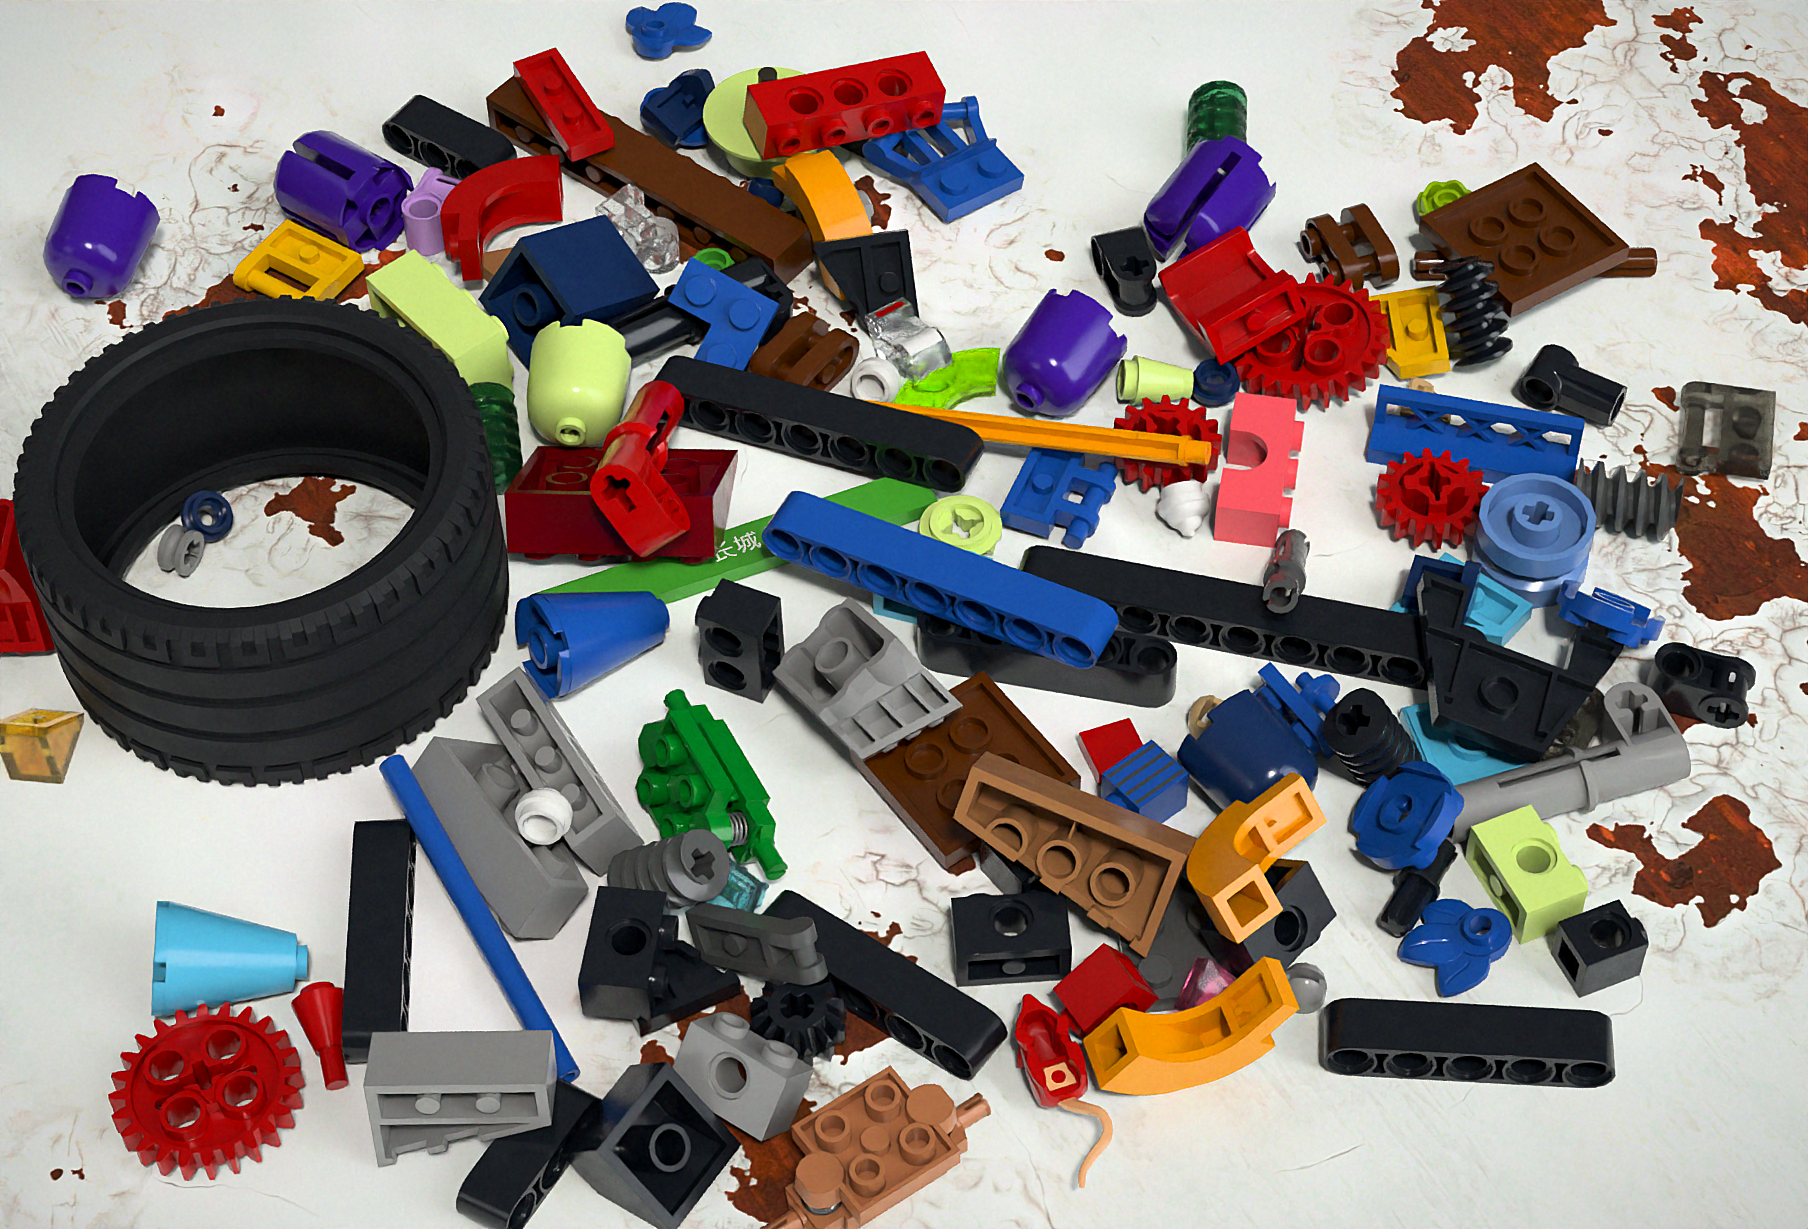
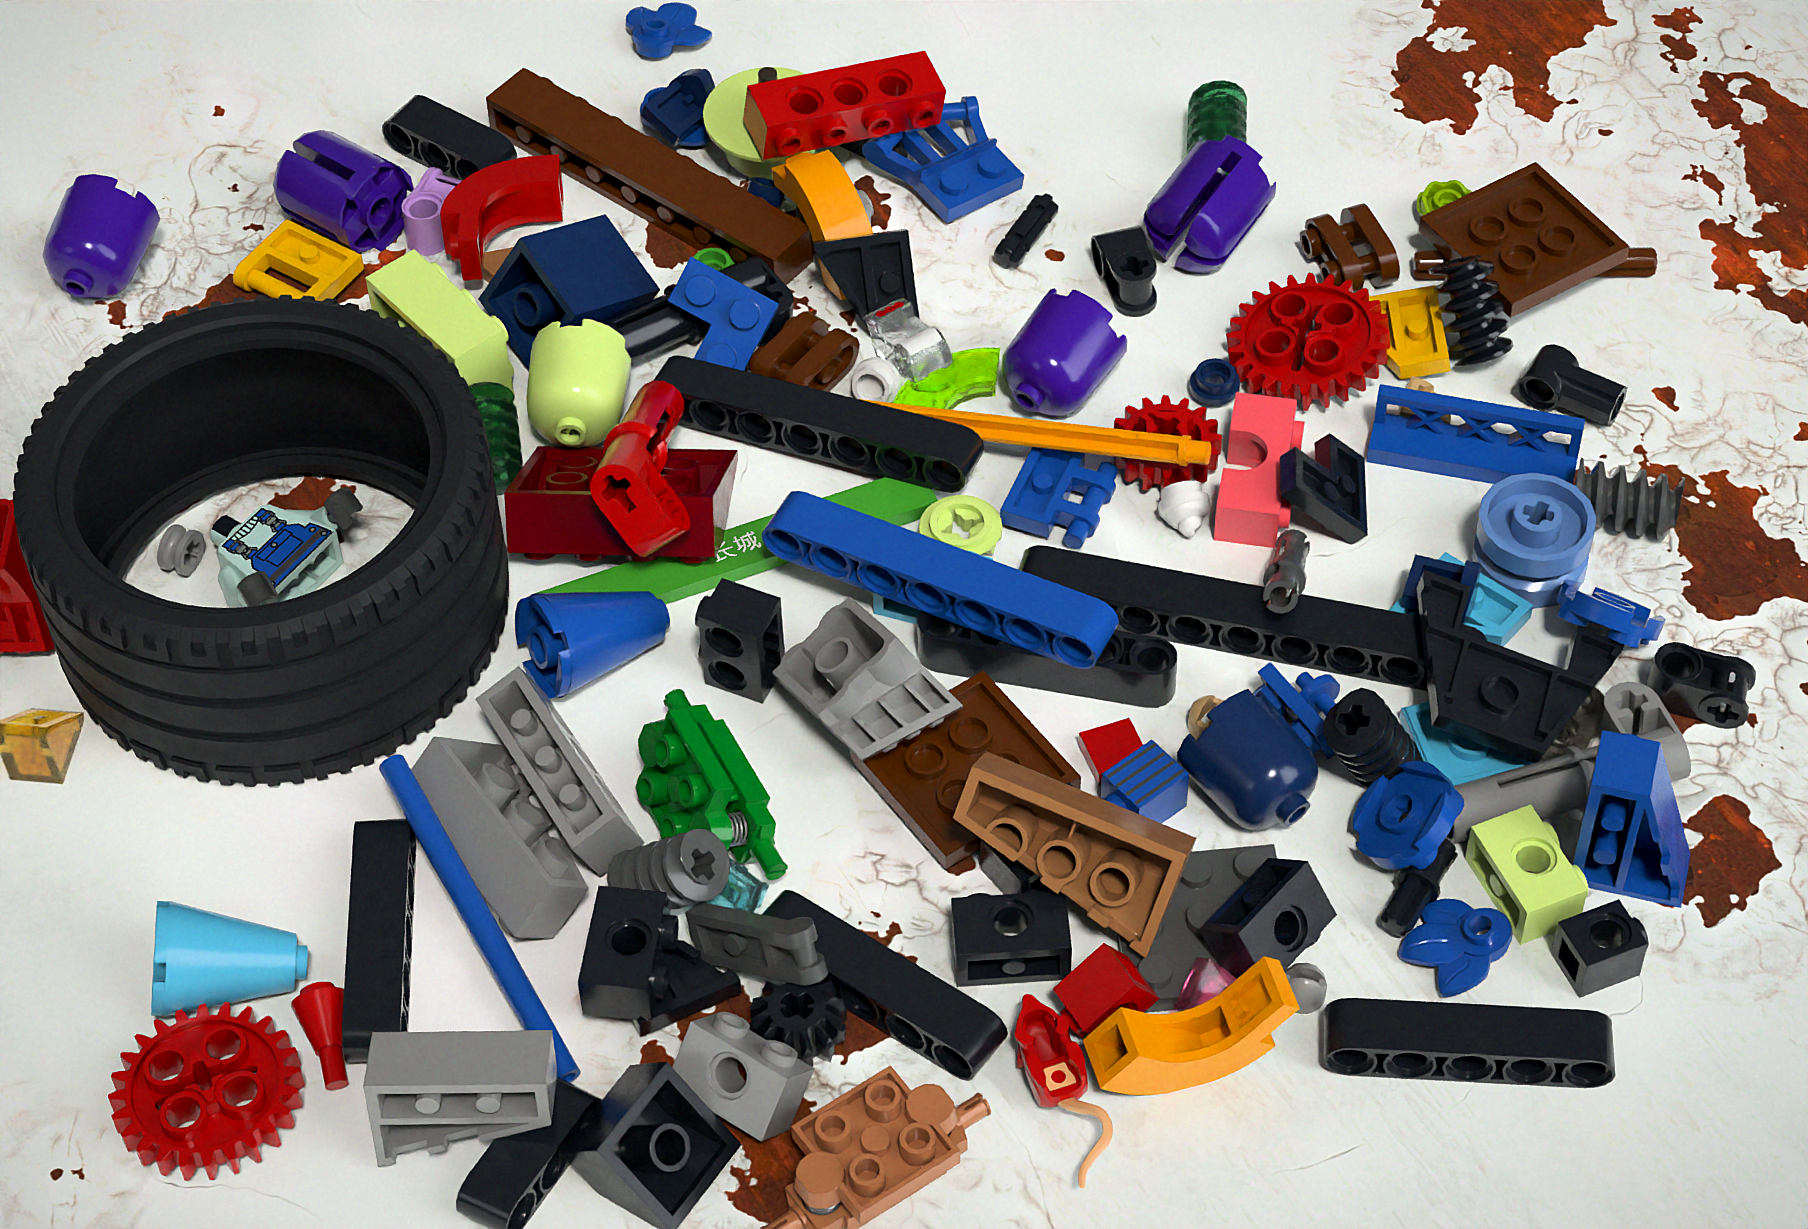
dark blue plate [181,490,233,542] -> none
red plate [513,47,615,162] -> none
white plate [515,787,573,845] -> none
clear leg [595,183,680,275] -> none
yellowish green cone [1117,355,1194,405] -> none
red panel [1158,226,1307,366] -> none
light orange arch [1186,772,1327,944] -> none
red gear [1375,448,1490,549] -> none
clear smoke plate [1675,381,1776,480] -> none
none -> torso [210,487,363,608]
none -> black axle [994,193,1059,269]
none -> black plate [1280,433,1368,545]
none -> blue wedge [1572,730,1691,908]

